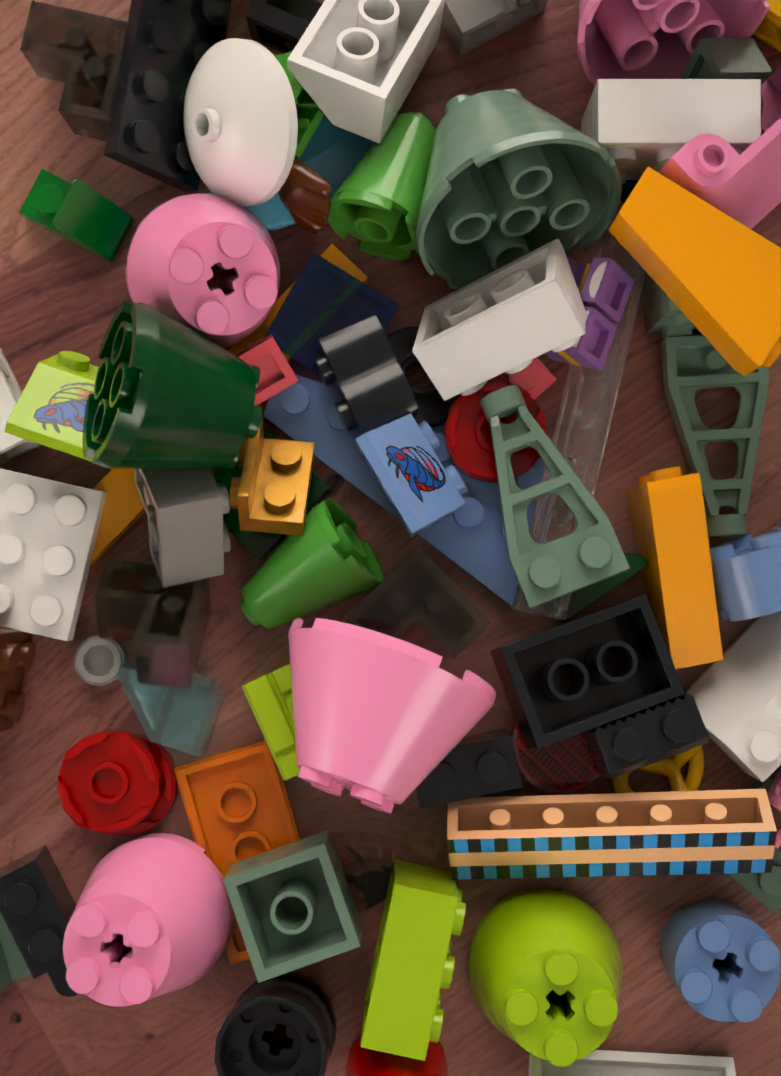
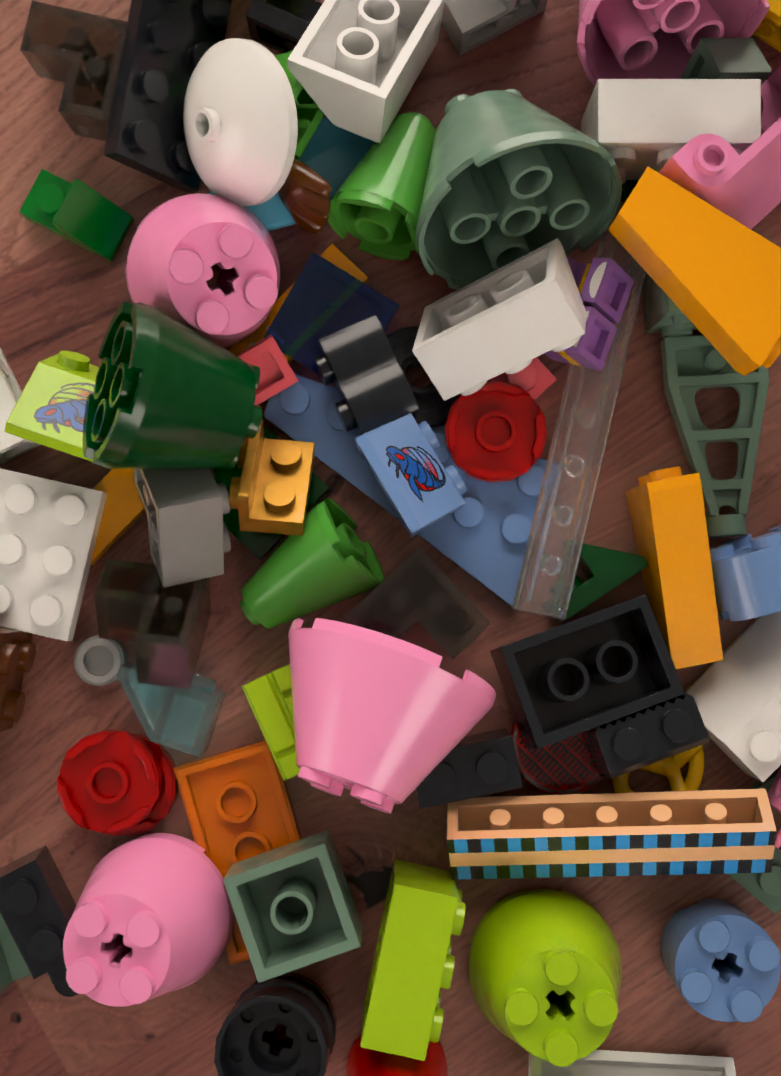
sand green plate [480,385,630,609] -> none

